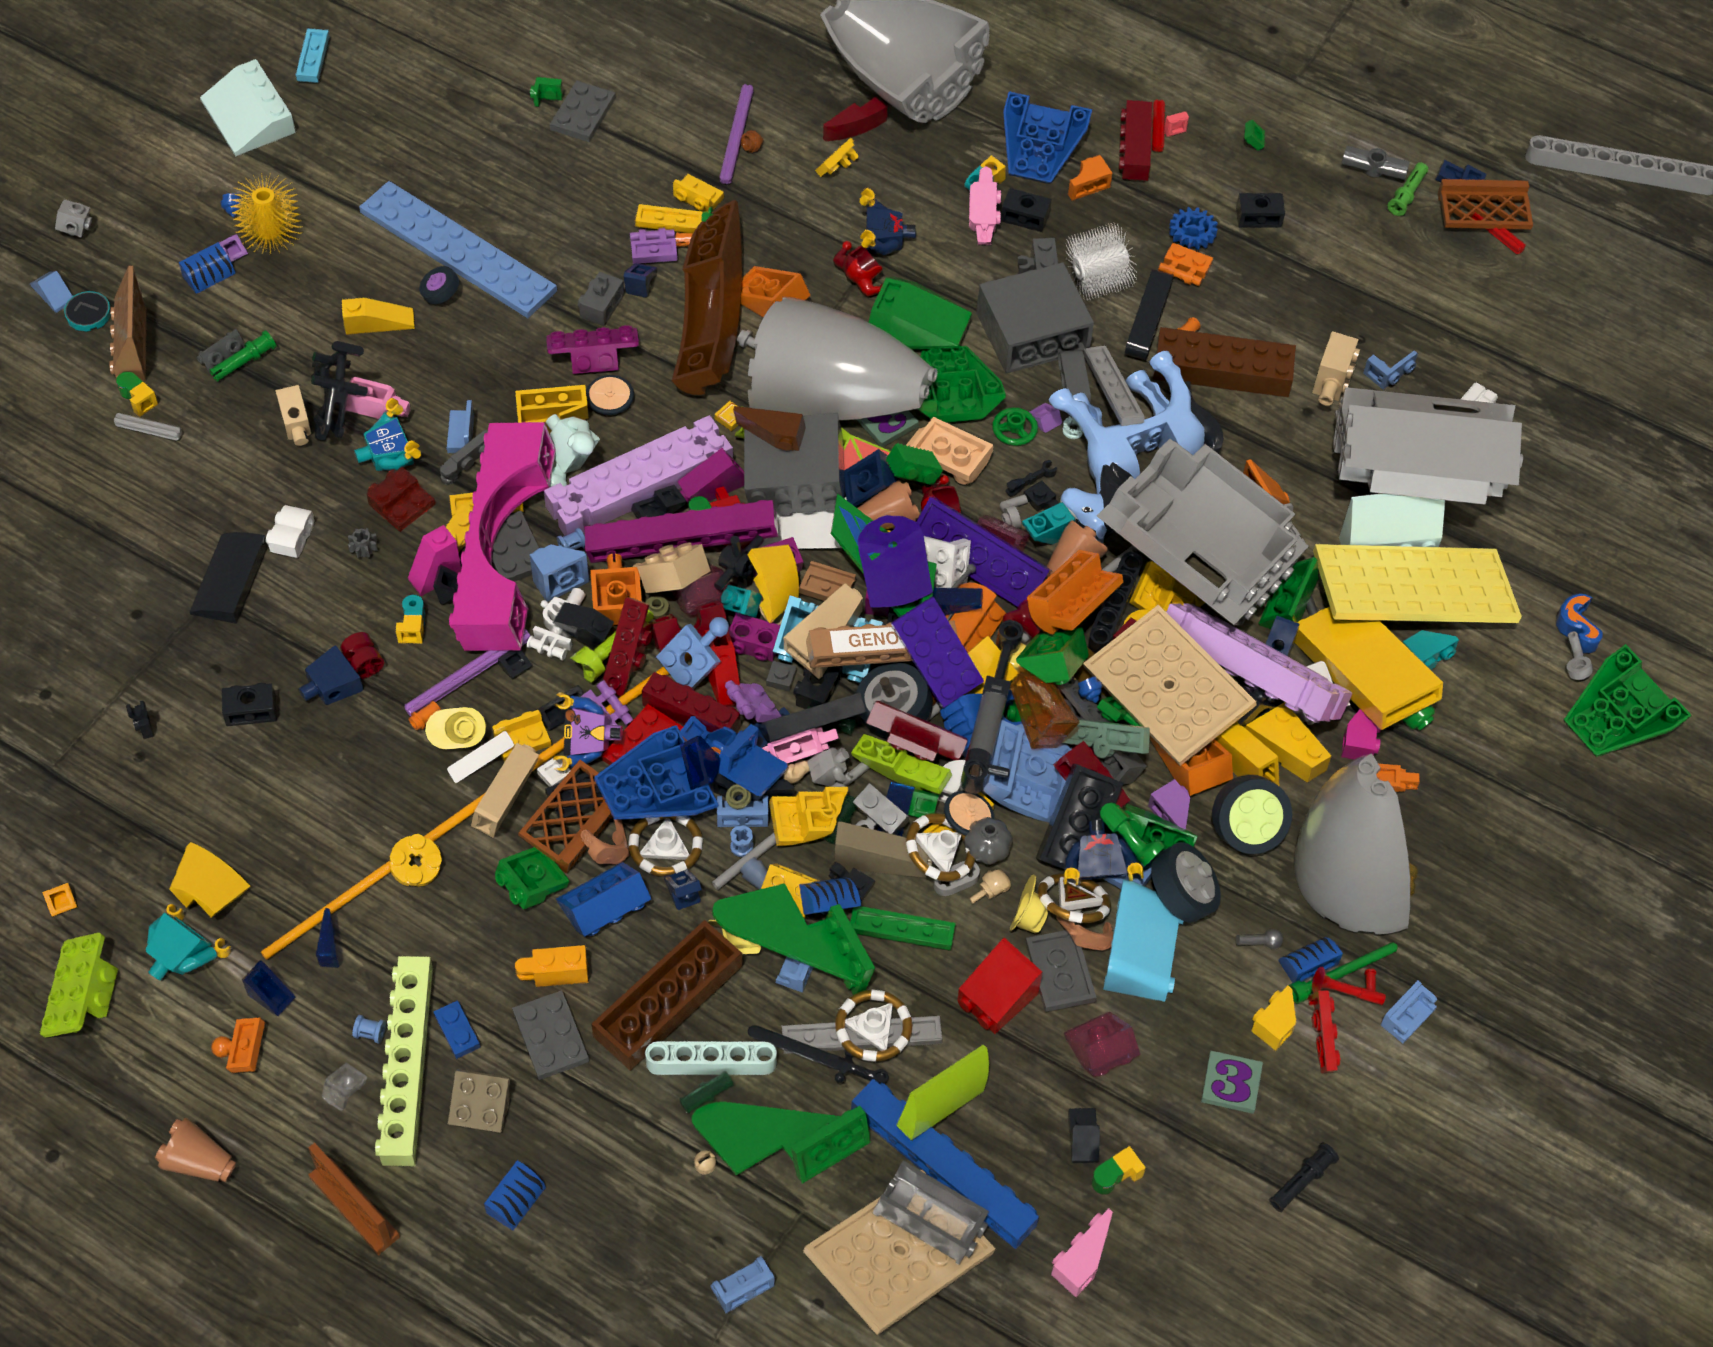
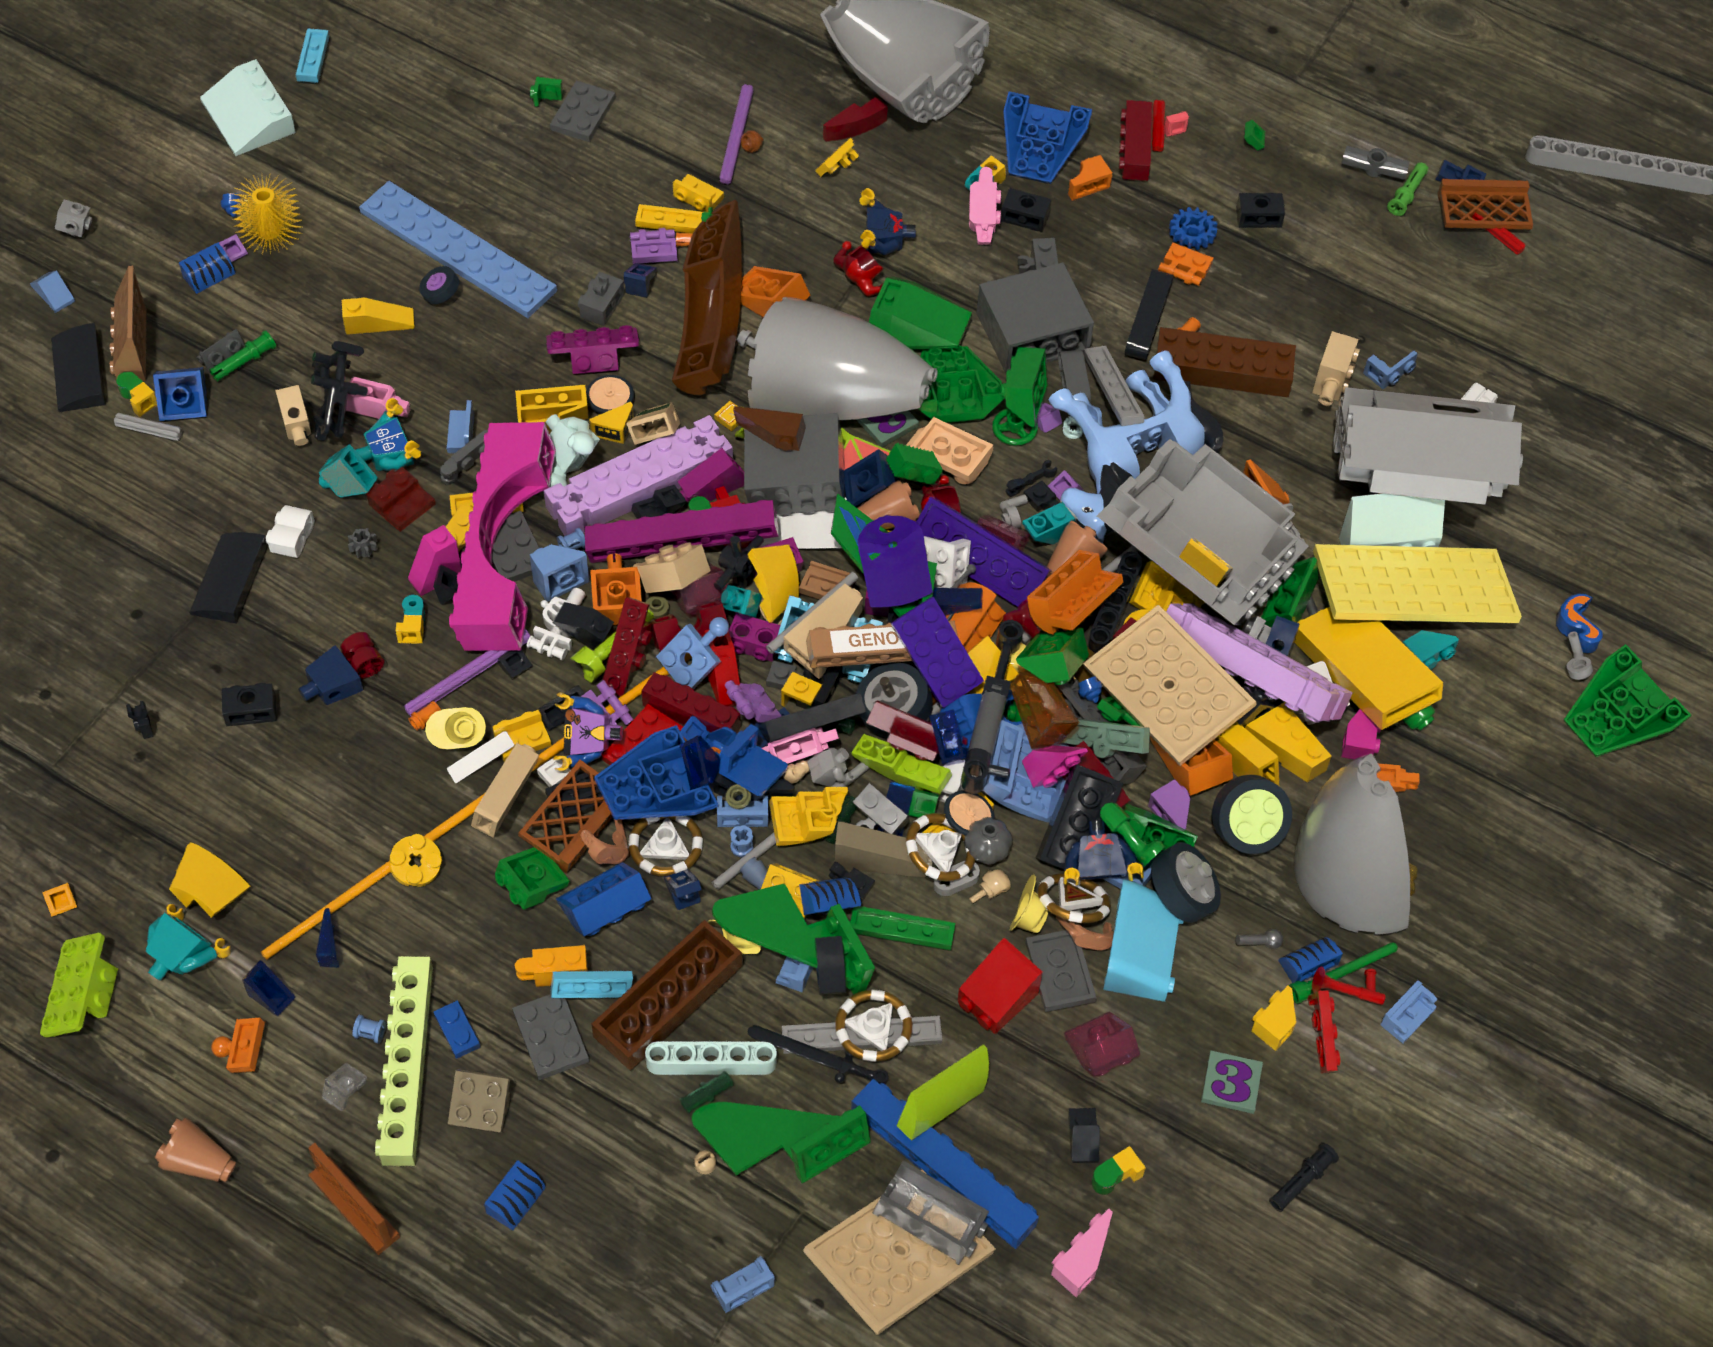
black tile [64,291,111,332] -> none
white piece [1066,222,1136,301] -> none
none -> black slope [51,322,106,412]
none -> blue slope [153,367,207,421]
none -> teal torso [319,444,378,497]
none -> medium azure plate [551,971,633,998]
none -> yellow slope [589,402,634,444]
none -> tan torso [626,403,680,445]
none -> light grey piece [766,572,858,653]
none -> yellow bracket [781,672,822,707]
none -> black slope [814,936,846,995]
none -> clear blue slope [930,709,968,764]
none -> green slope [1002,347,1048,427]
none -> dark pink slope [1022,745,1088,788]
none -> medium lavender slope [1048,470,1083,500]
none -> yellow slope [1179,538,1233,587]
none -> flat silver bracket [1242,616,1271,644]

